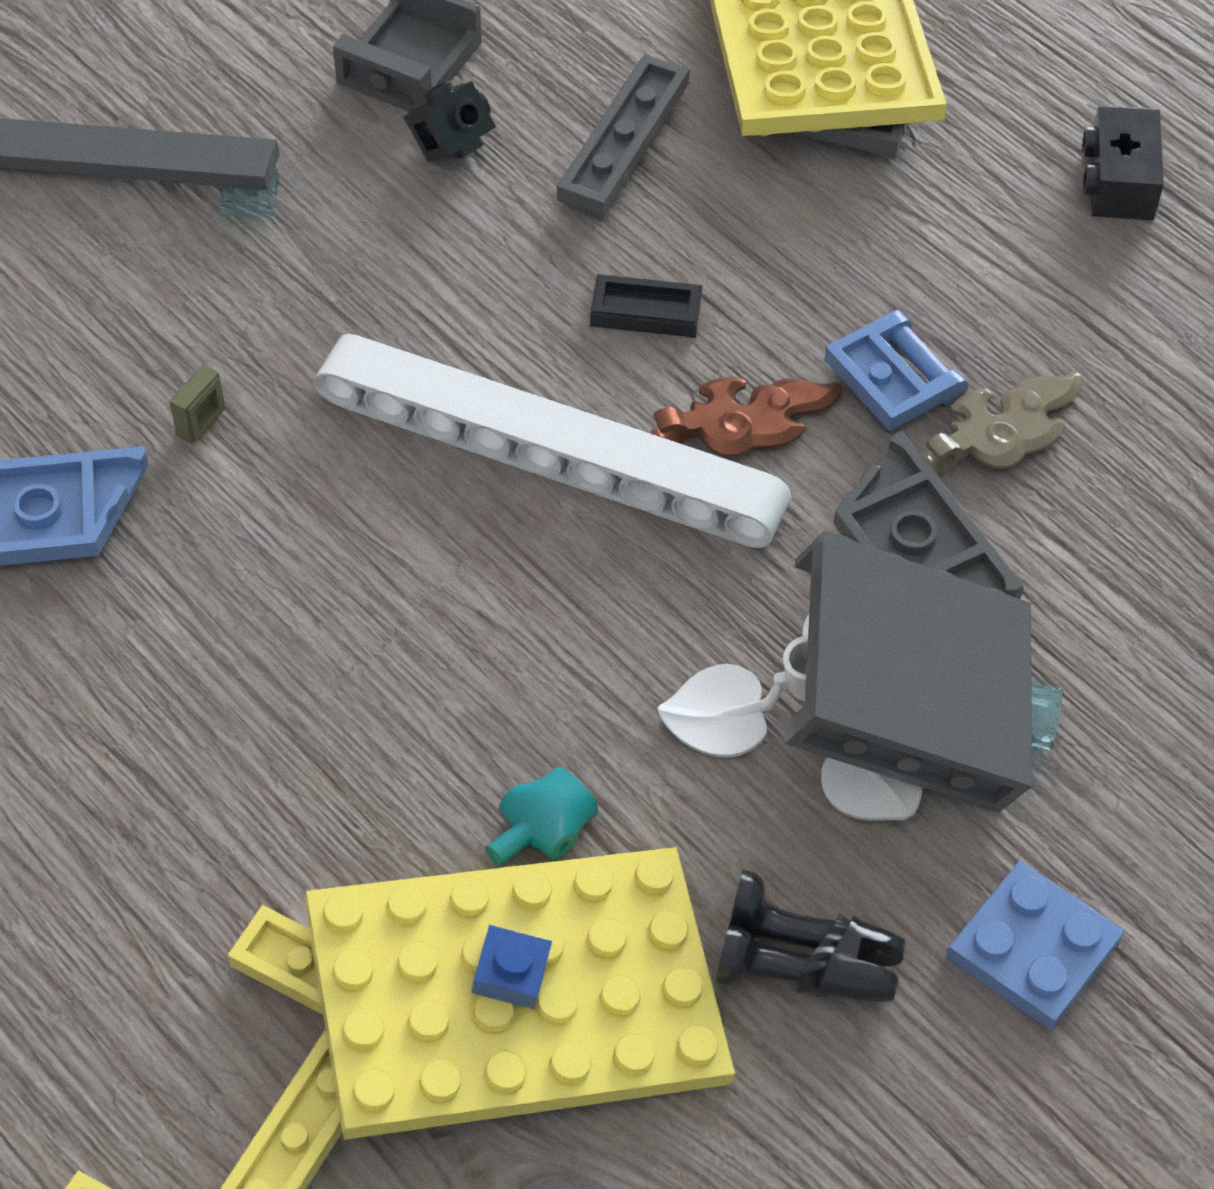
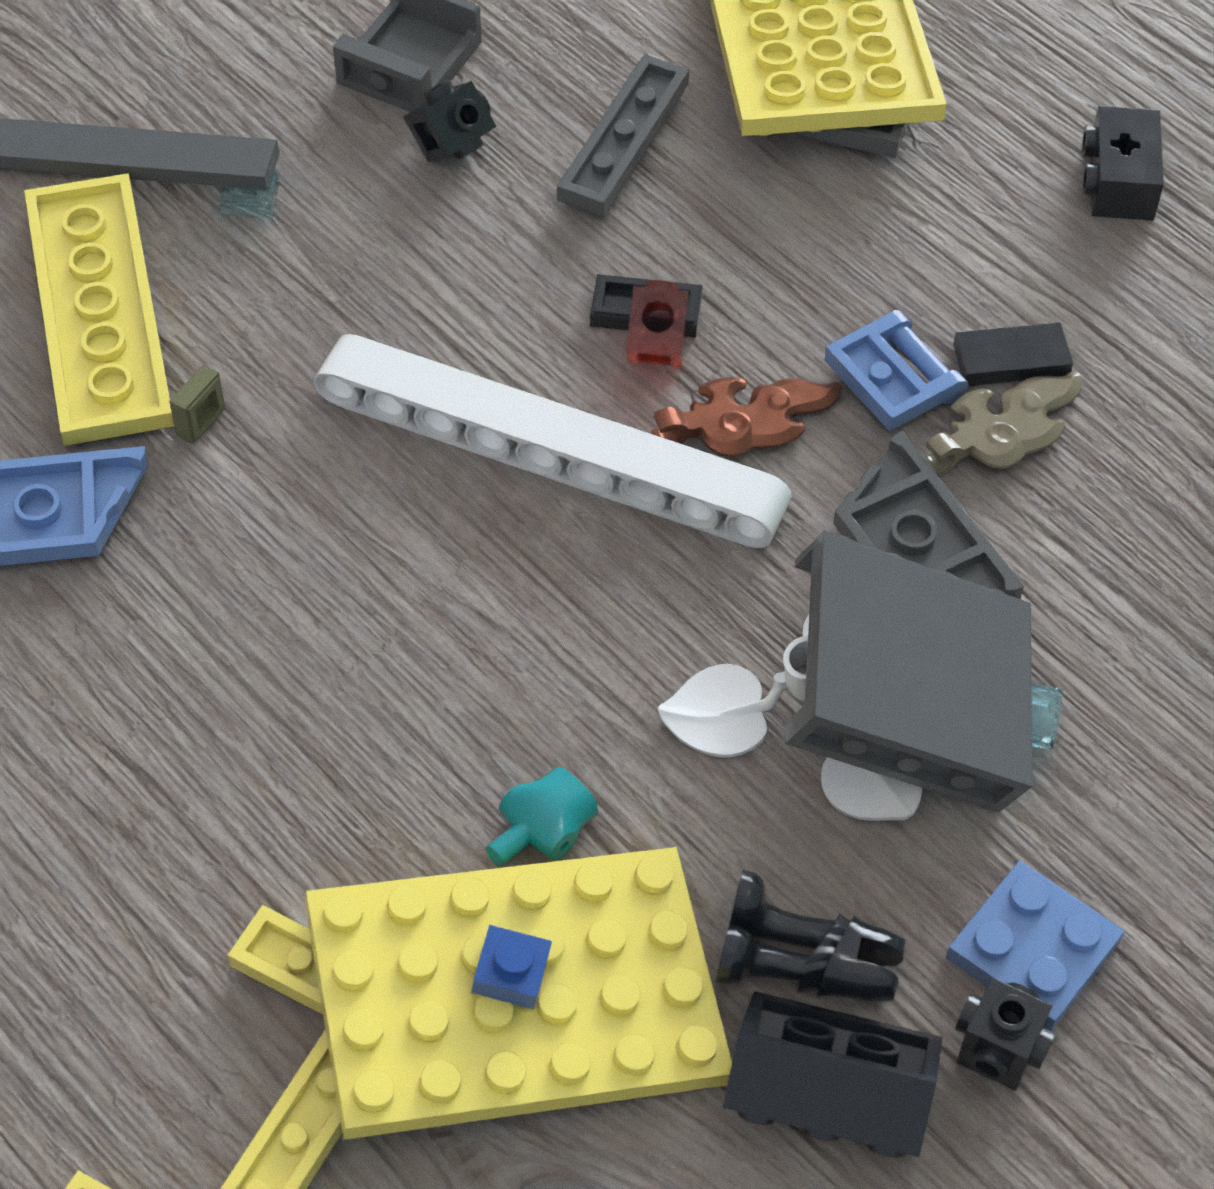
none -> light yellow plate [24,173,174,446]
none -> clear red brick [626,280,689,367]
none -> black slope [723,991,942,1158]
none -> black tile [953,322,1073,386]
none -> black brick [955,977,1055,1091]

